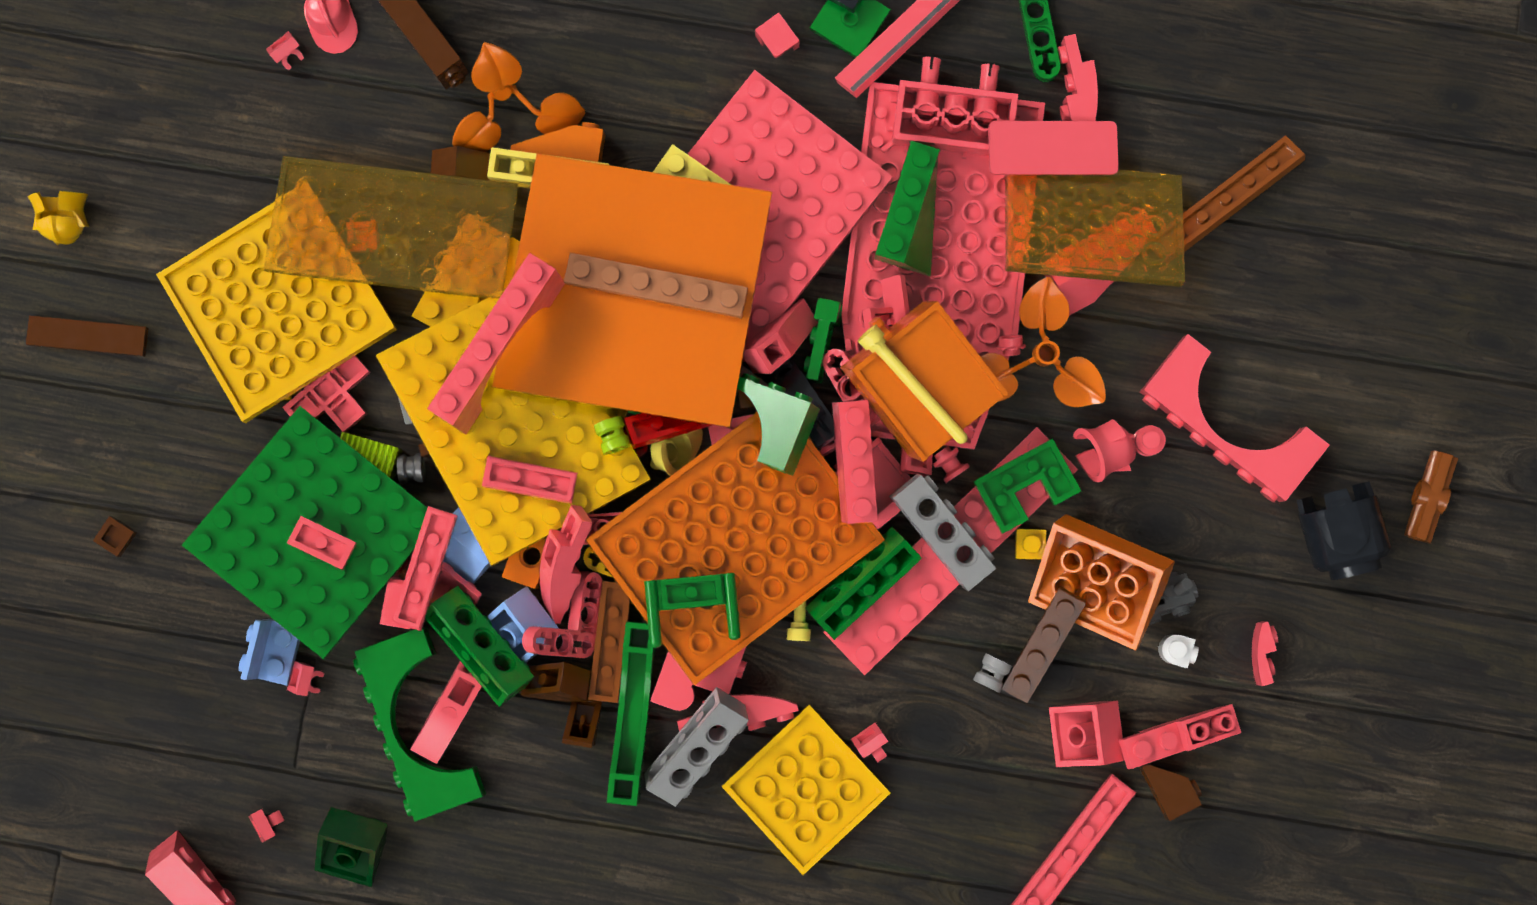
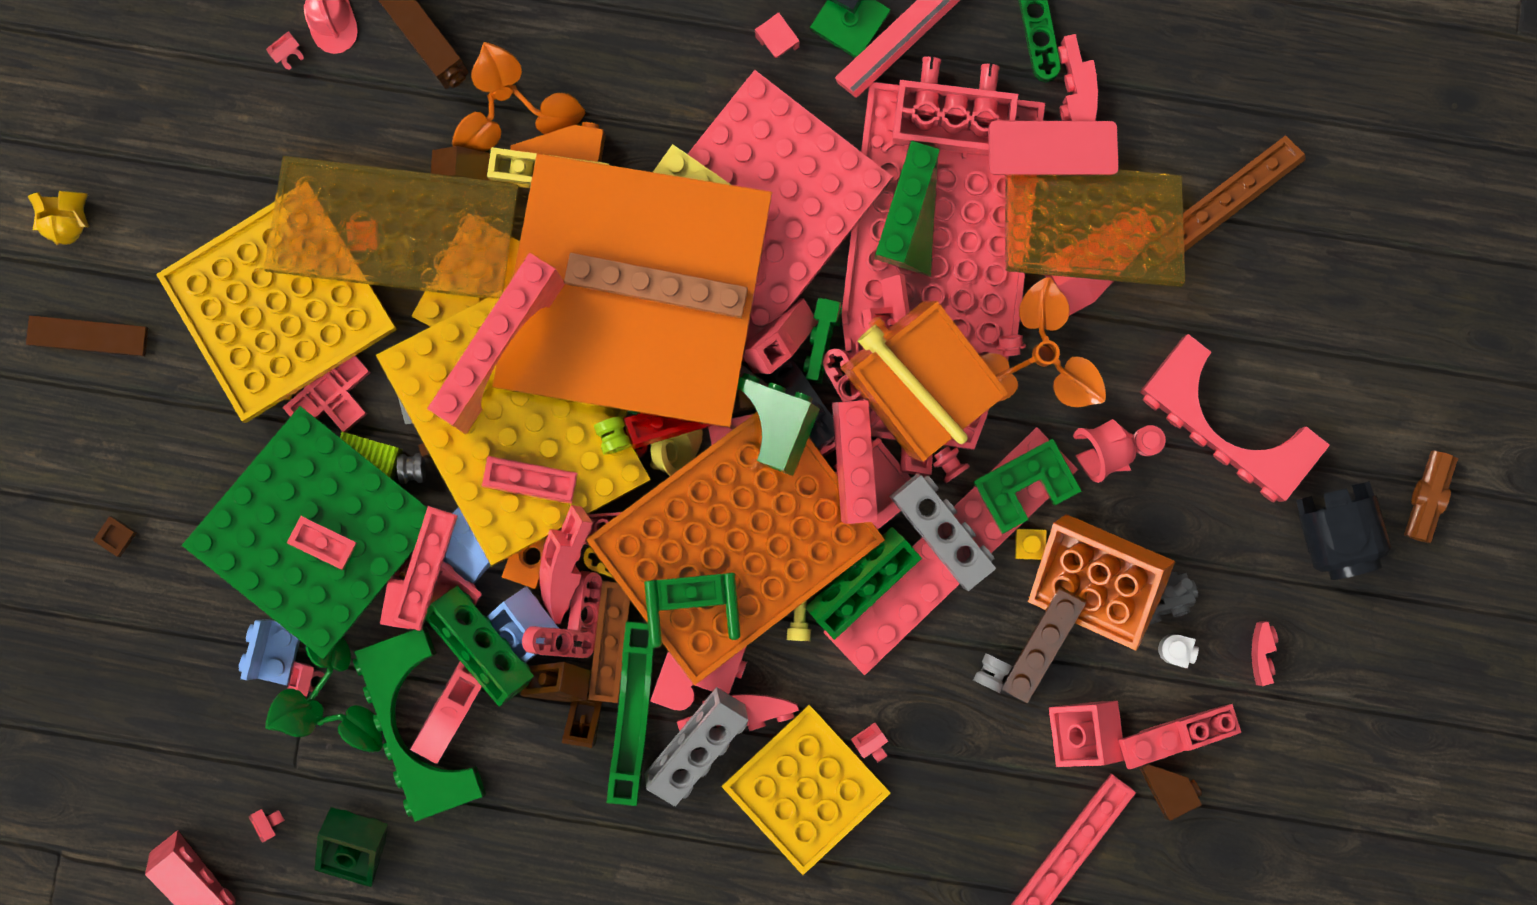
none -> green plant [265,638,383,752]

